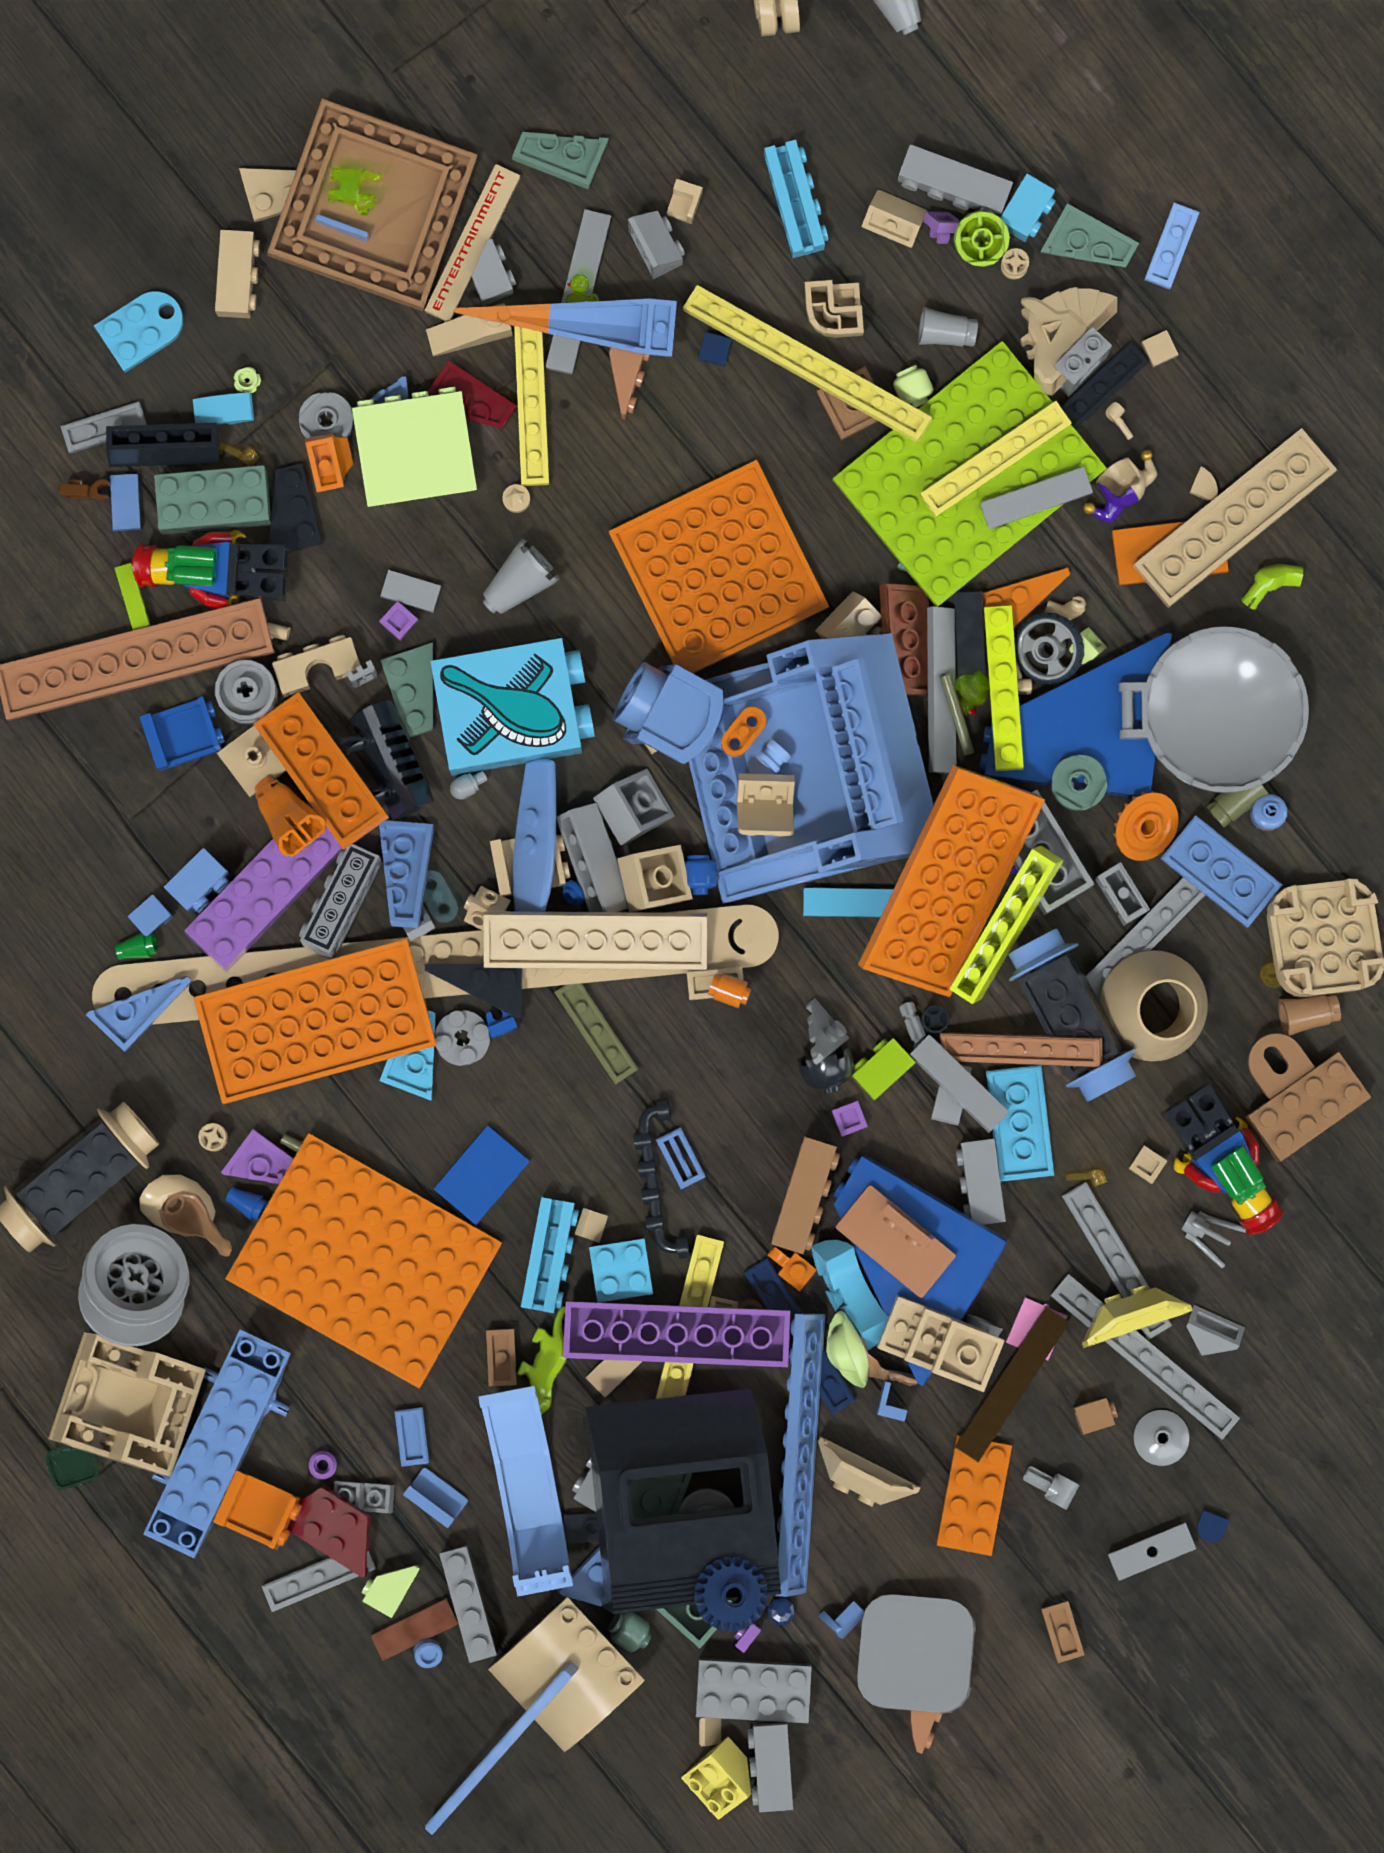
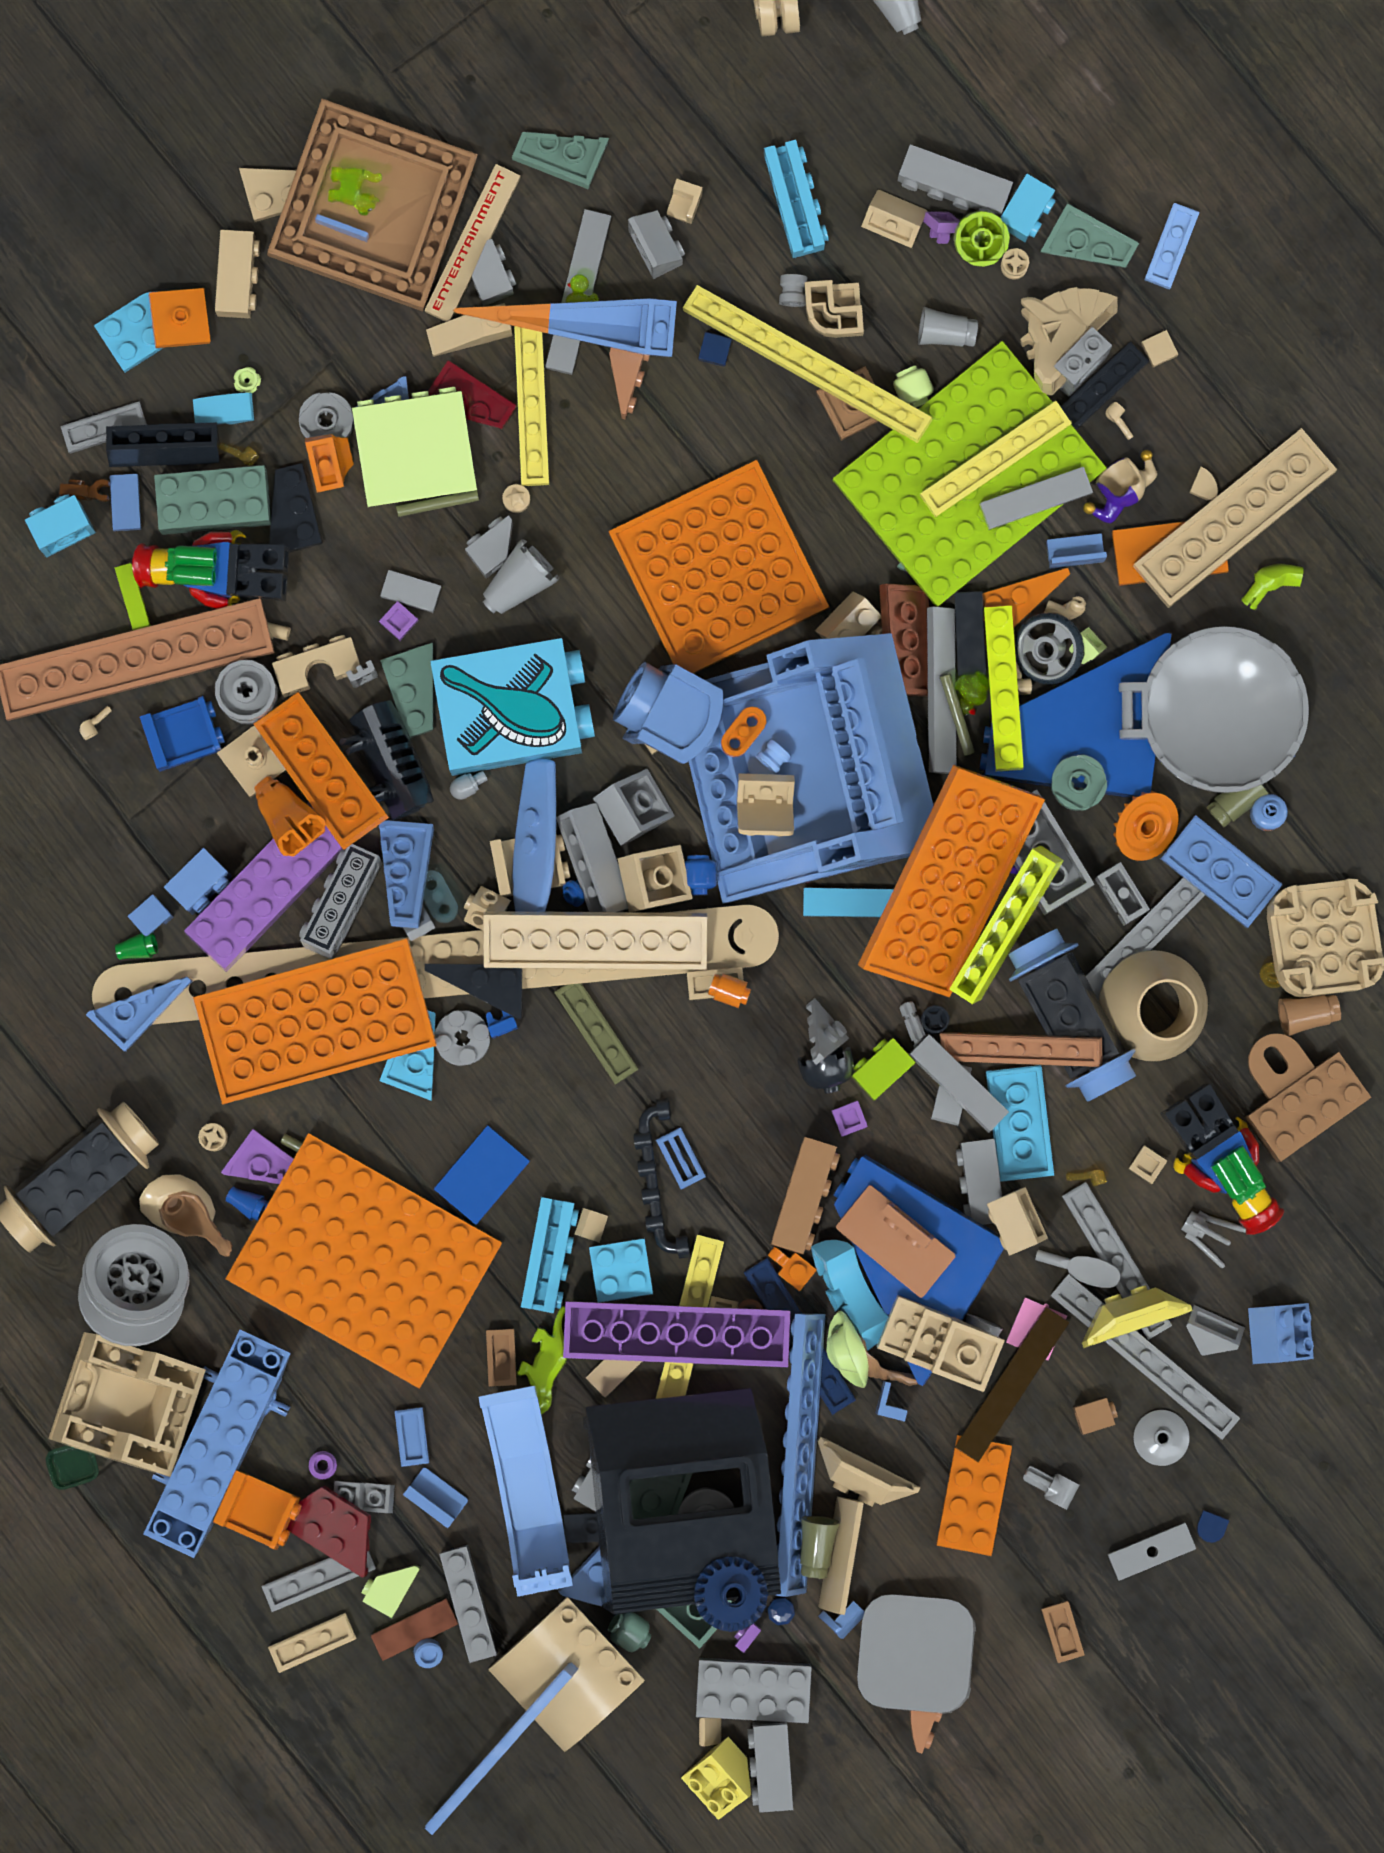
none -> medium azure brick [25,494,96,557]
none -> tan hand [80,706,112,740]
none -> orange plate [148,288,211,348]
none -> tan tile [268,1613,357,1673]
none -> olive bar [396,490,479,517]
none -> light grey slope [465,515,513,579]
none -> light grey wheel [779,274,807,307]
none -> olive plant [800,1516,840,1579]
none -> tan slope [818,1496,864,1615]
none -> tan slope [987,1187,1048,1256]
none -> light grey piece [1035,1250,1120,1288]
none -> medium blue panel [1046,533,1107,568]
none -> medium blue slope [1248,1303,1314,1364]

